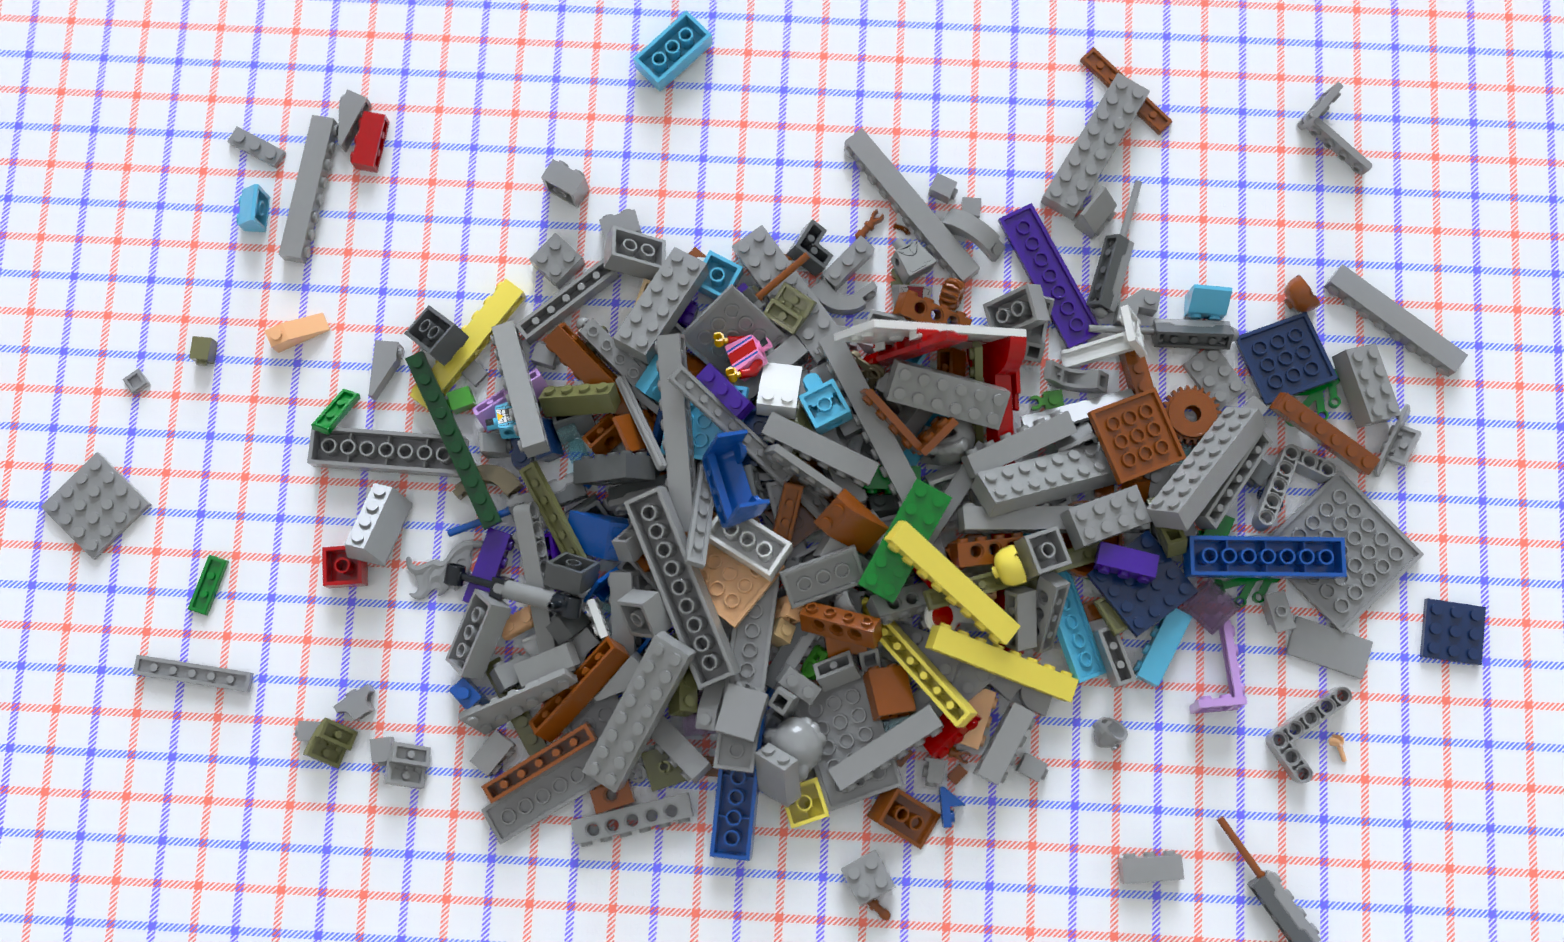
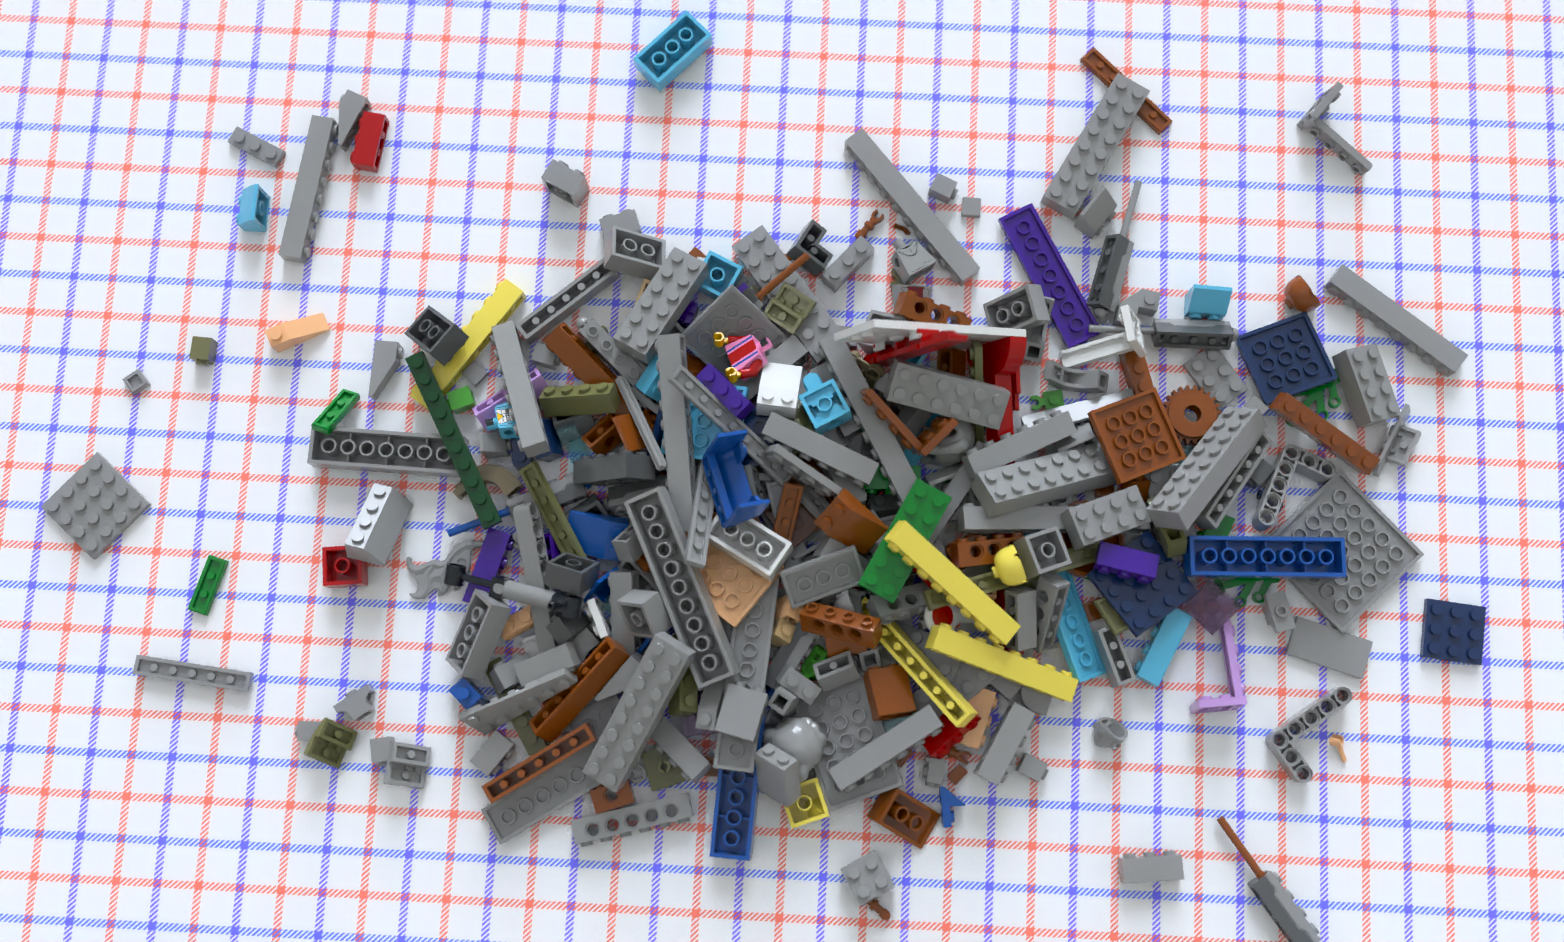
light grey brick [529,233,585,290] -> none
light grey arch [810,278,877,315] -> none
dark orange gear [938,278,965,311] -> none
light grey arch [942,208,1006,262] -> none

